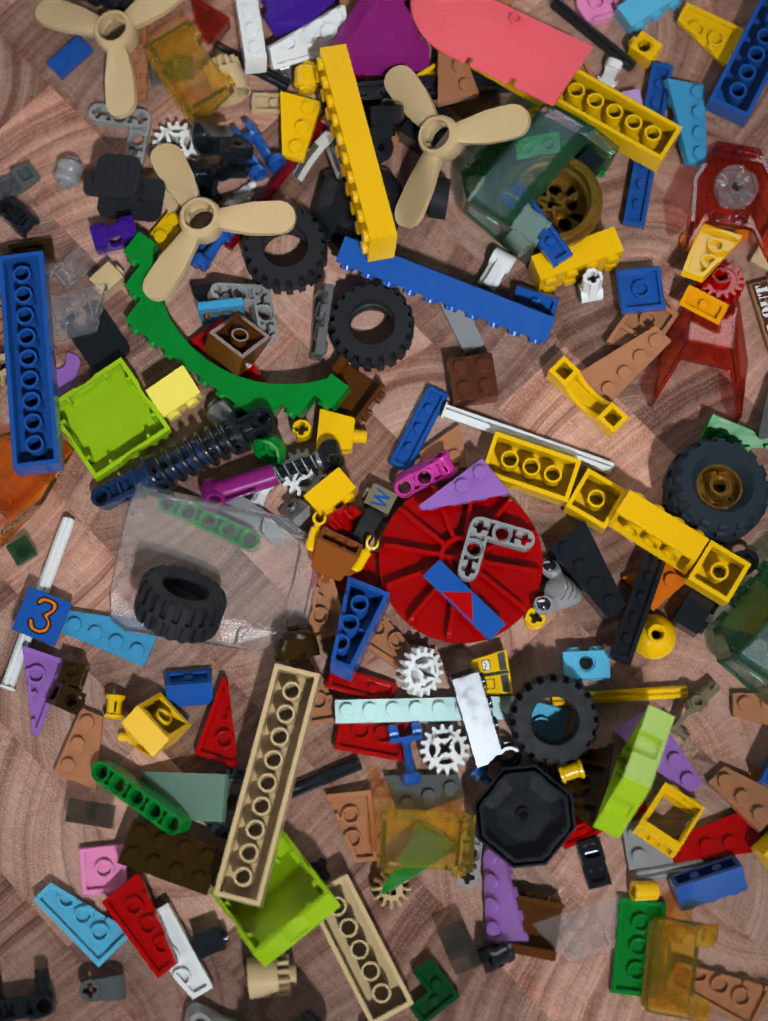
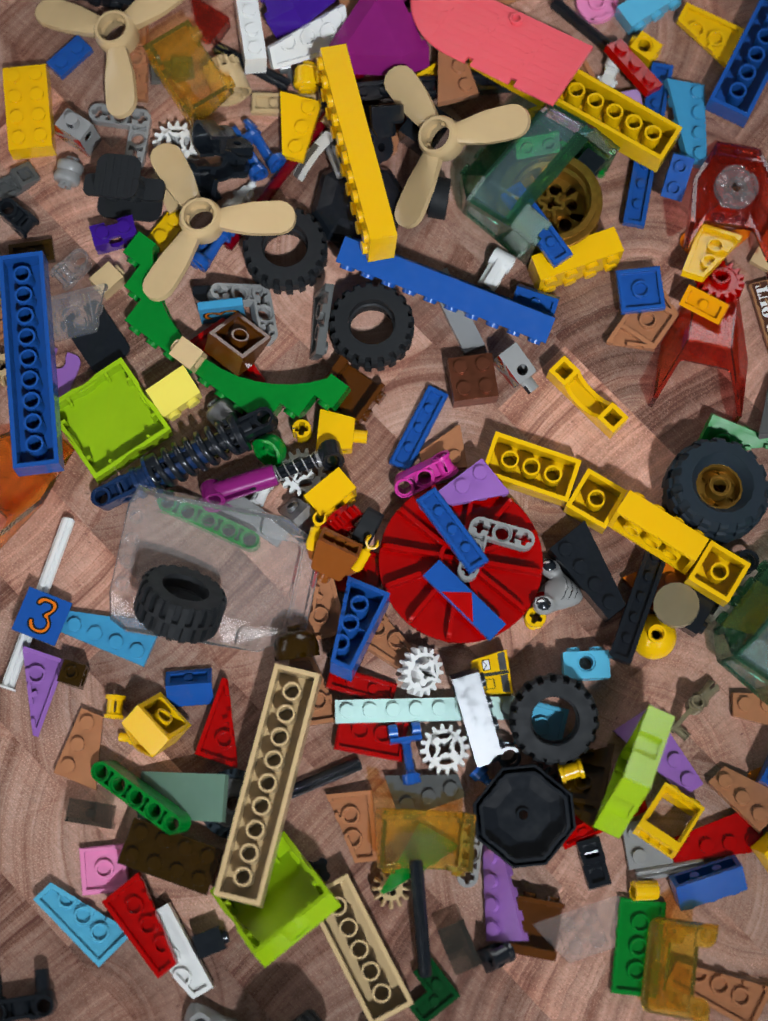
clear green plate [6,535,38,567] -> none
dark brown brick [45,681,87,715] -> none
dark grey piece [79,974,126,1002] -> none
tan gear [247,954,297,999] -> none
dark tan brick [362,483,398,519] -> none
white axle [441,401,614,474] -> none
yellow axle [551,685,688,706] -> none
white piece [577,268,603,304] -> none
nougat wing [581,325,671,402] -> none
none -> yellow brick [2,64,57,160]
none -> light grey torso [54,108,101,157]
none -> tan brick [169,336,208,374]
none -> black axle [409,859,432,978]
none -> blue tile [416,487,489,575]
none -> light grey torso [493,342,539,395]
none -> red plate [603,38,663,97]
none -> dark tan tile [653,582,700,628]
none -> blue brick [660,151,695,202]

